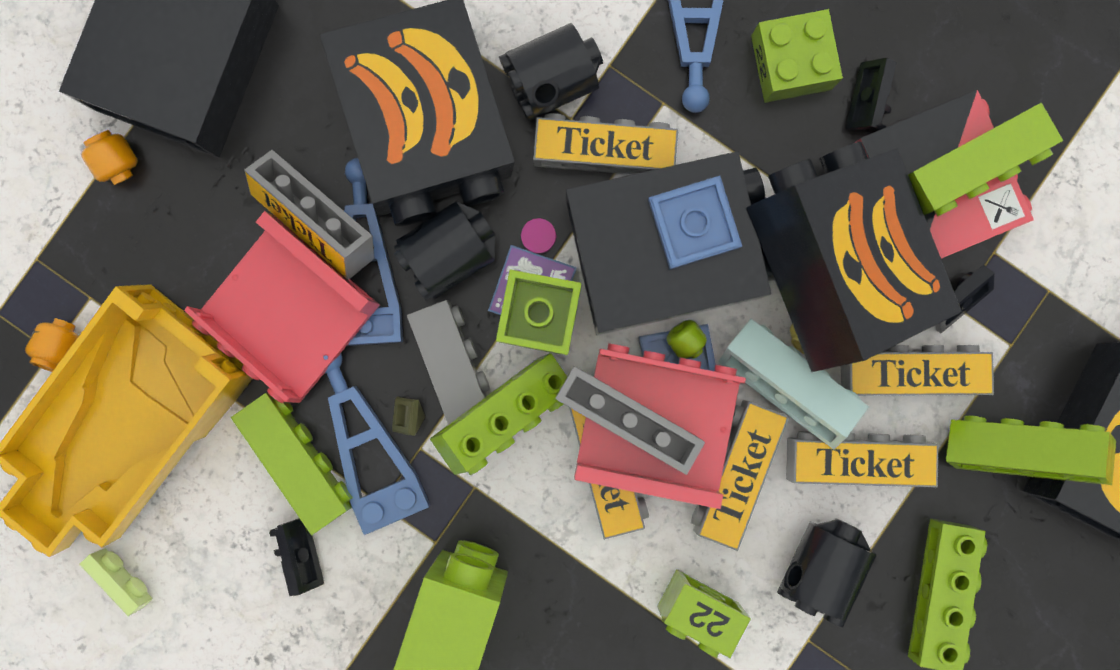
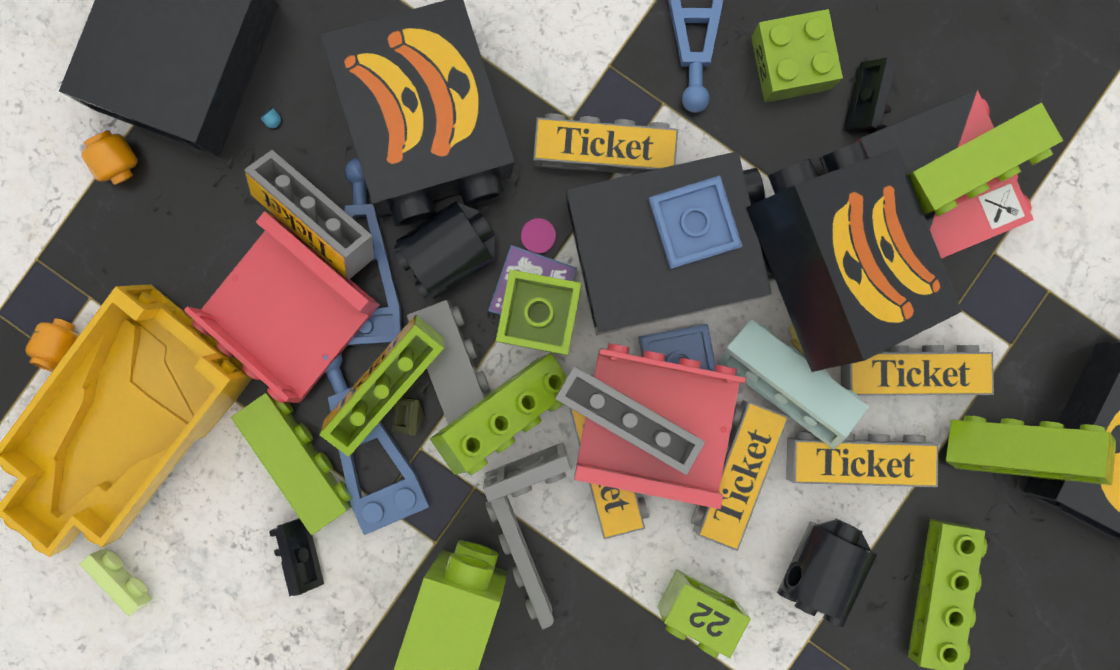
black cylinder [499,23,603,121] -> none
lime piece [666,320,707,359] -> none
black plate [935,265,995,334] -> none
none -> medium azure piece [260,108,281,129]
none -> lime brick [319,315,444,457]
none -> light grey bracket [483,442,572,629]

